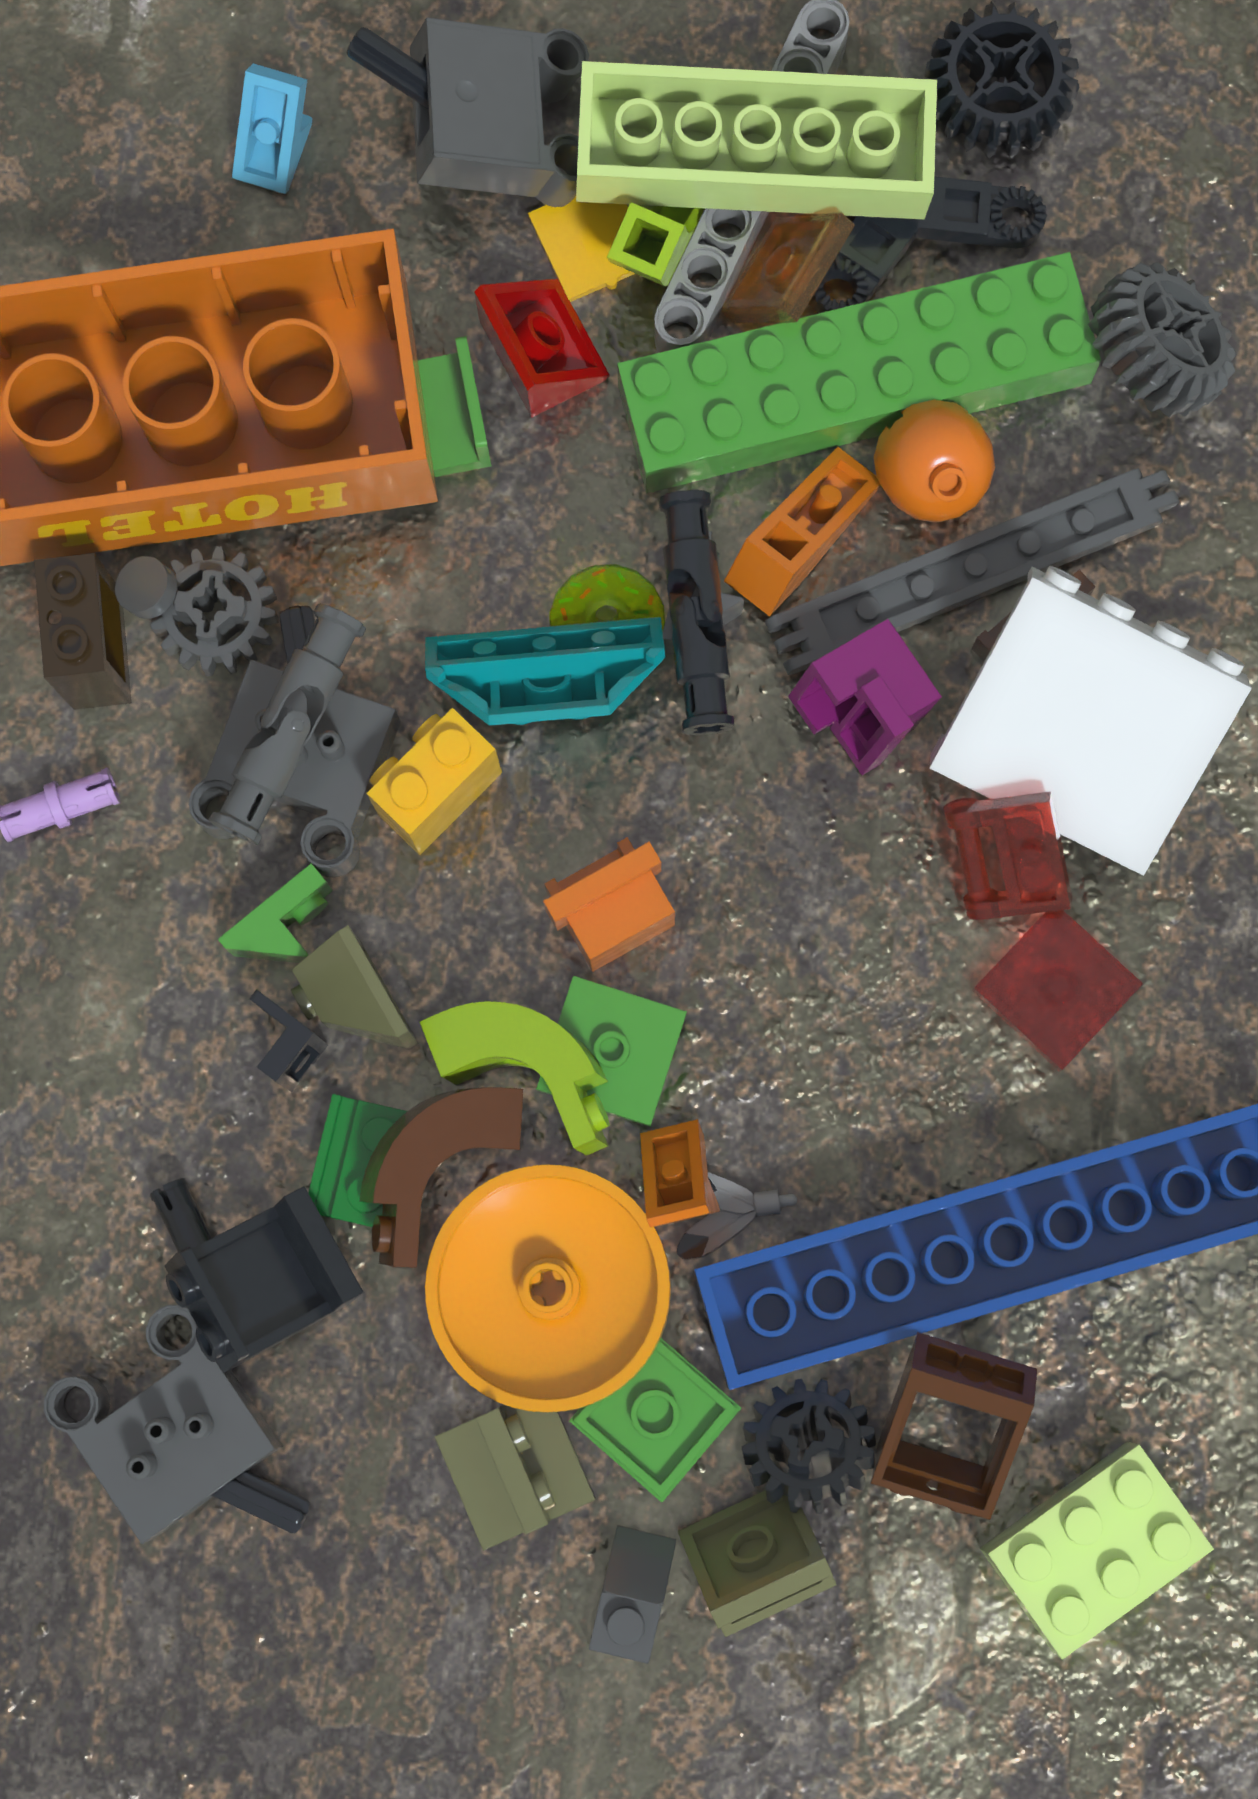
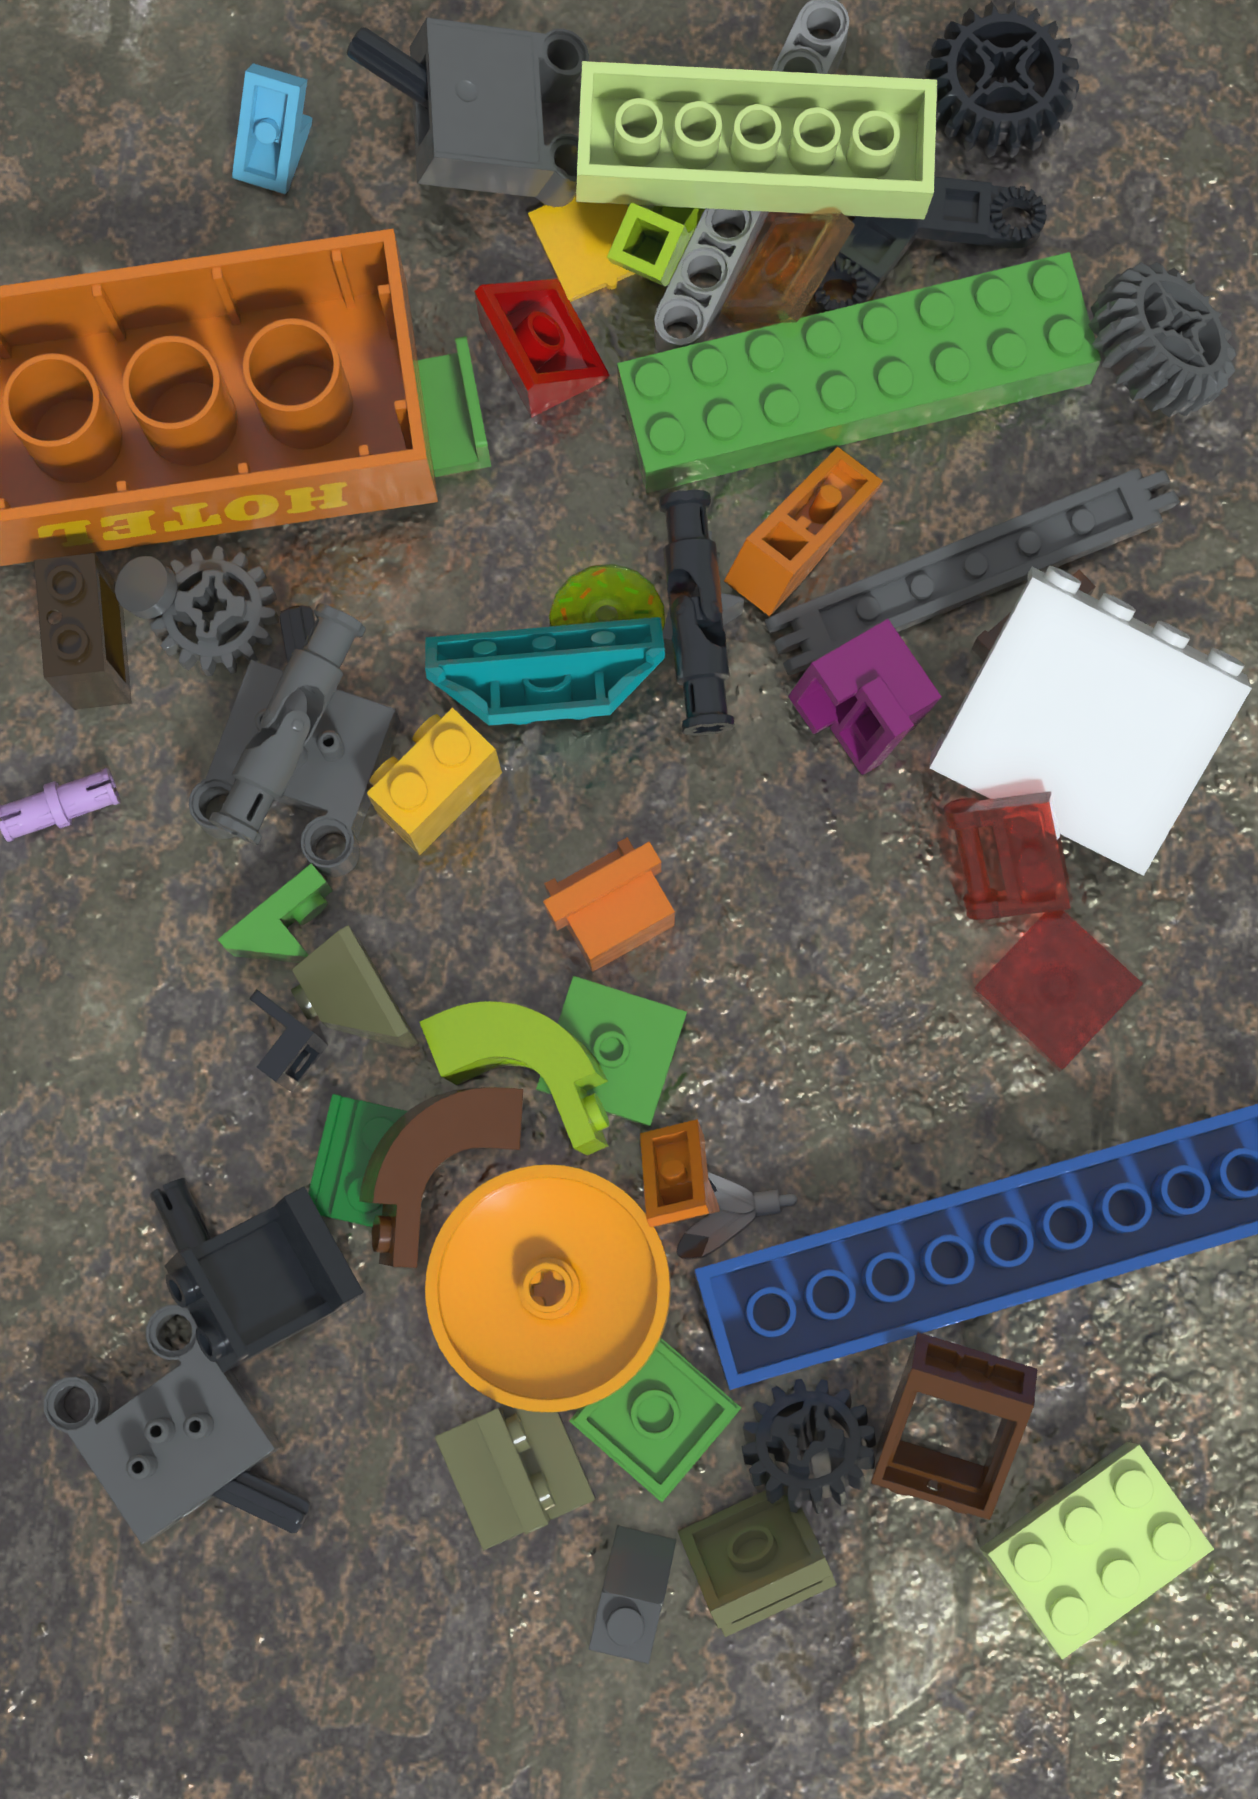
orange cylinder [874,399,995,523] -> none

